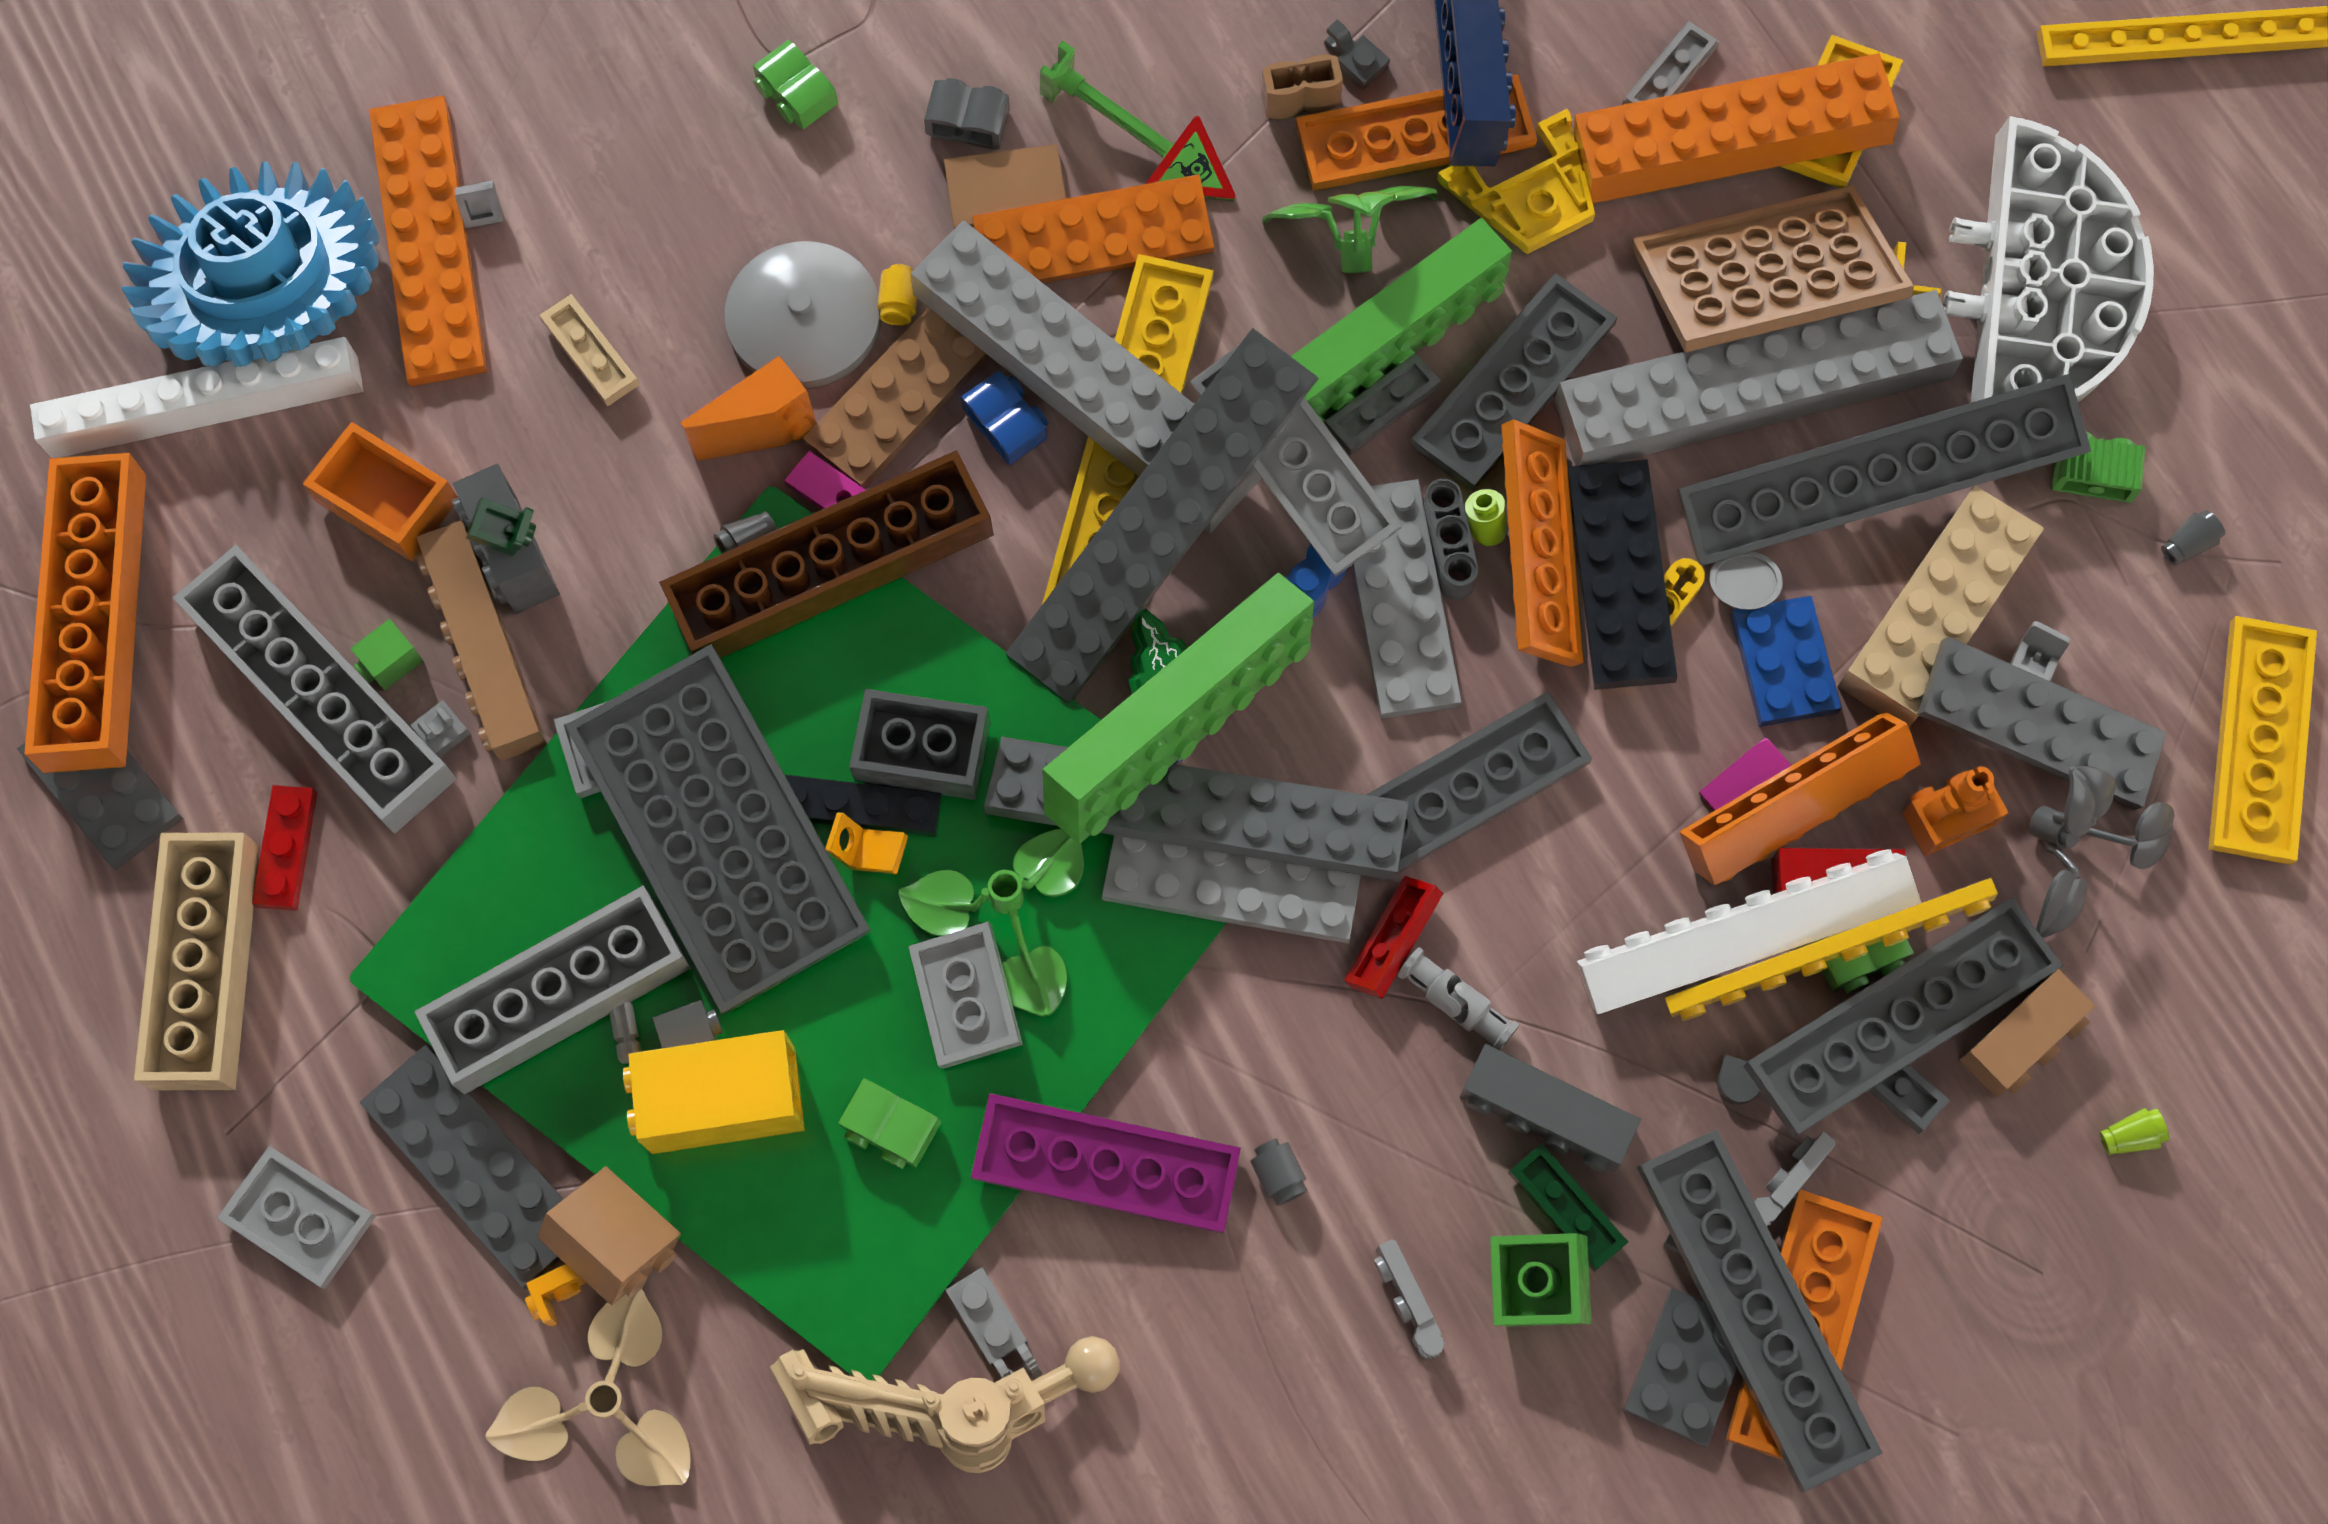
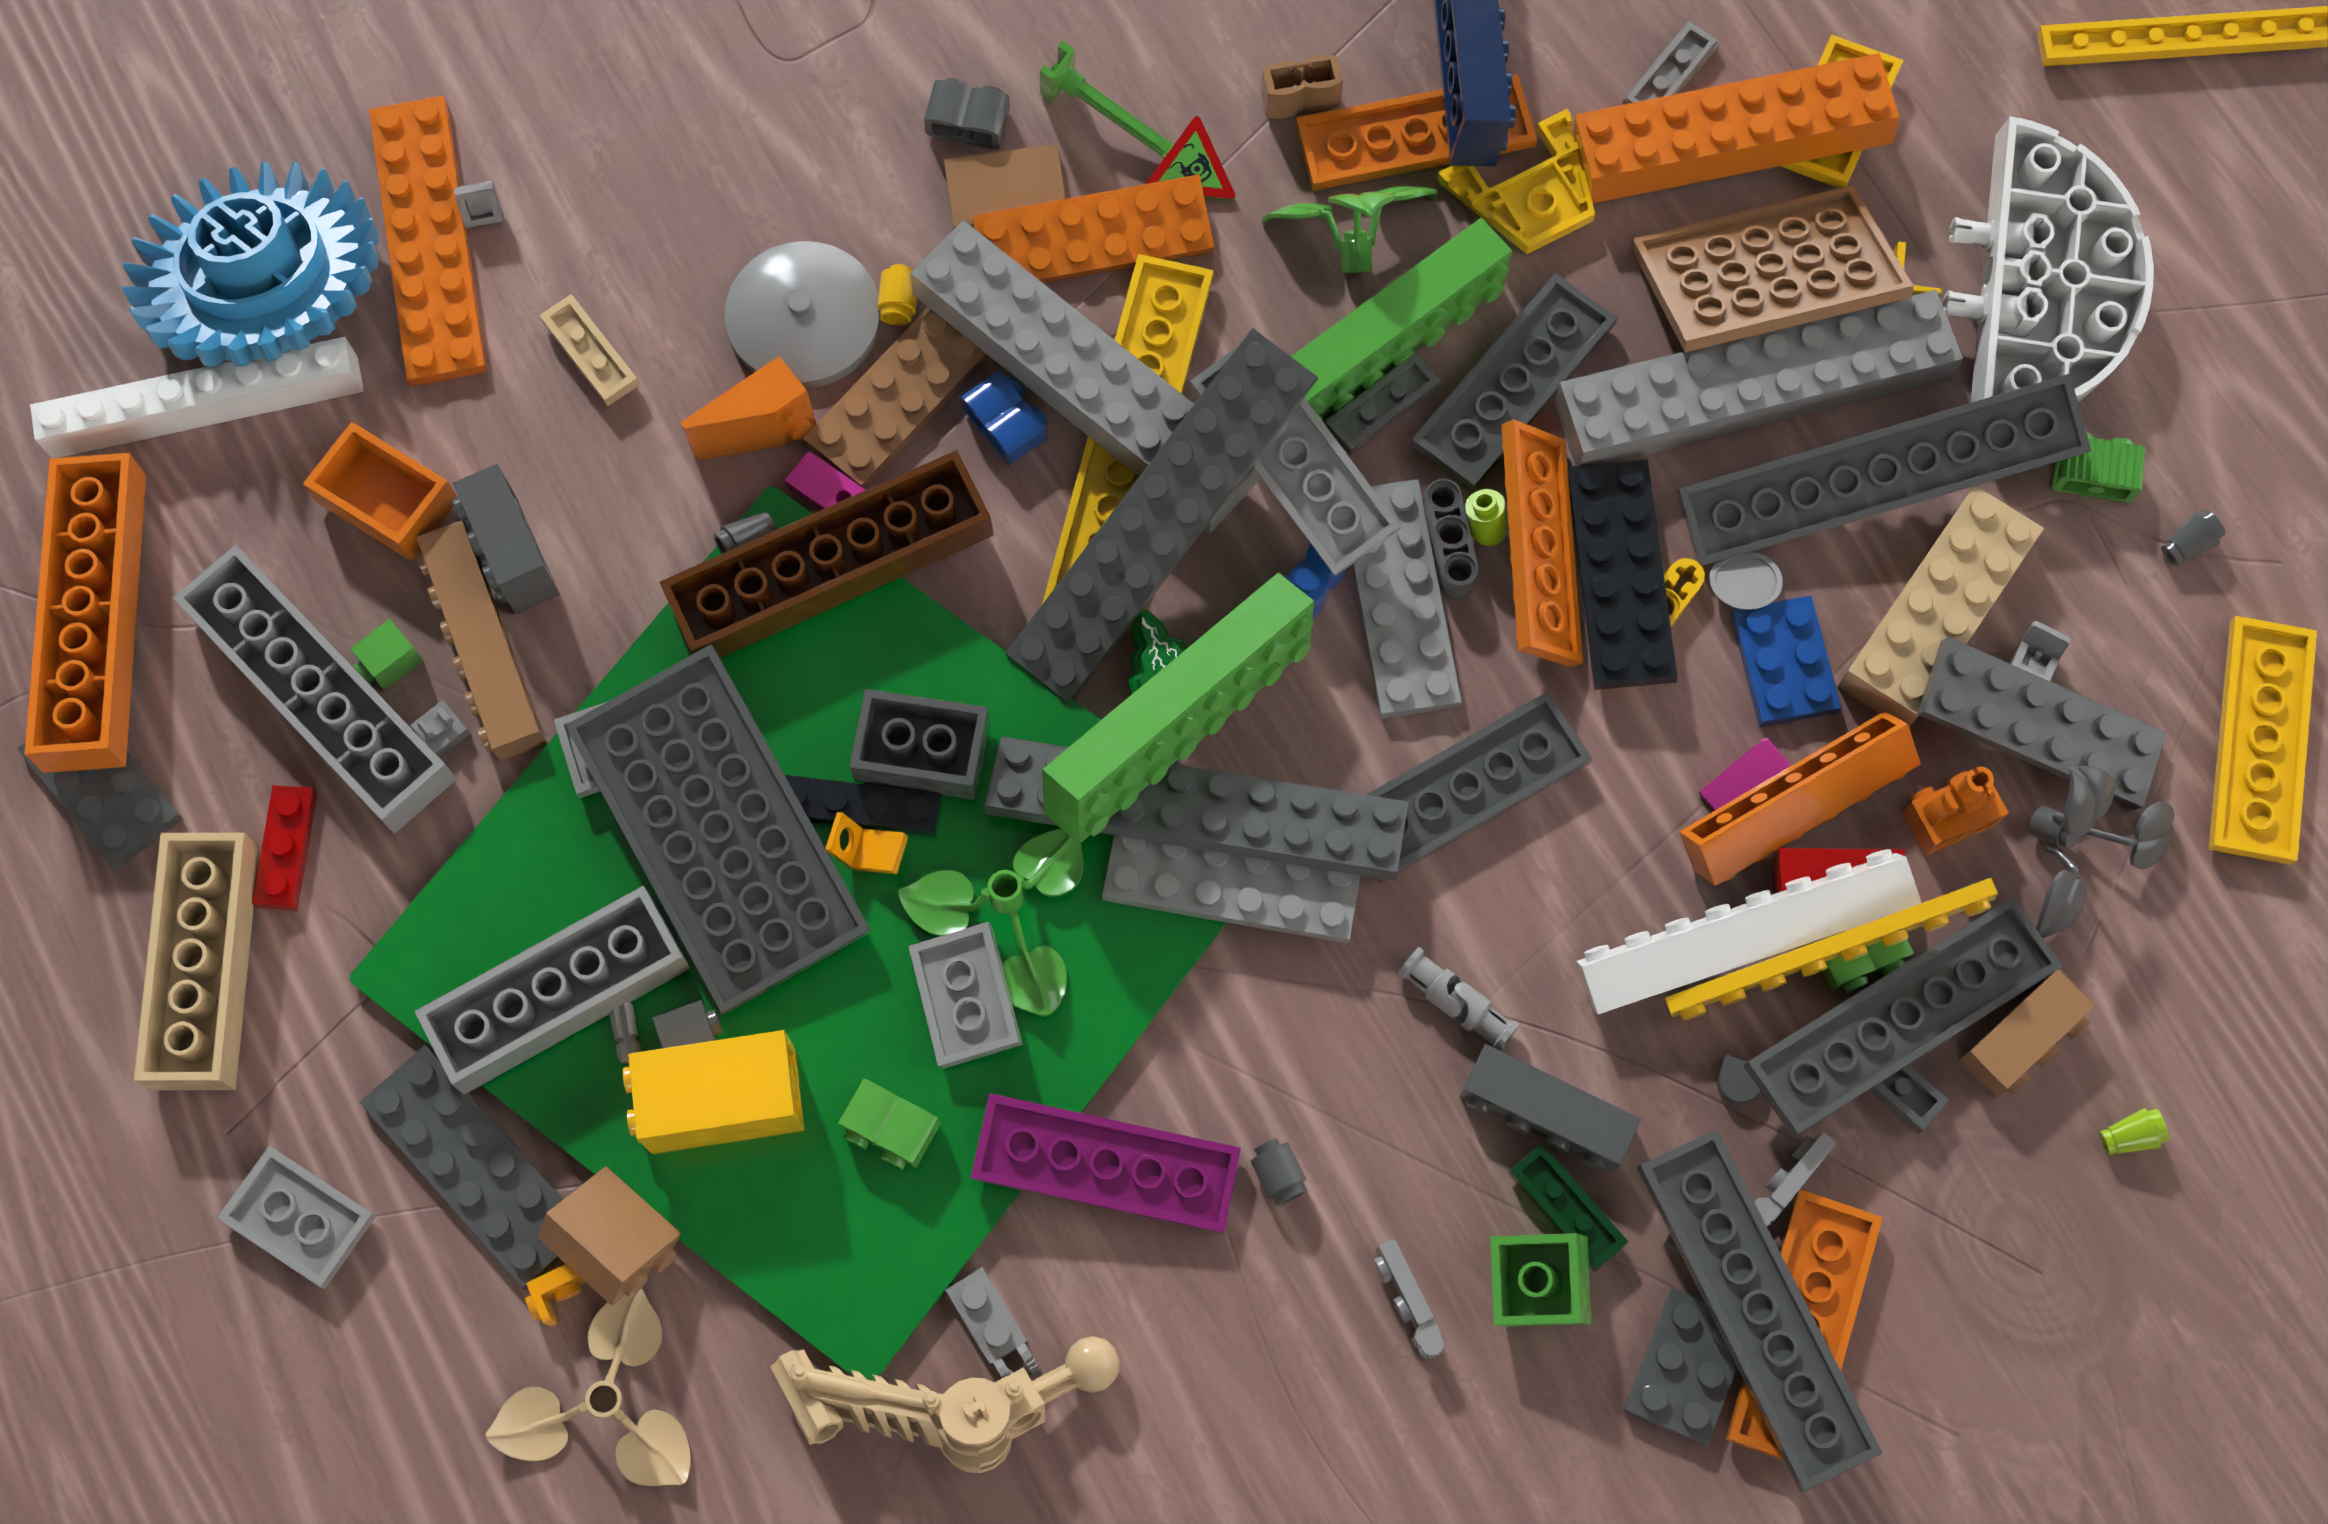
dark green bracket [466,497,536,556] -> none
bright green brick [753,40,839,130] -> none
dark grey plate [1324,19,1390,90] -> none
red plate [1344,876,1444,999] -> none

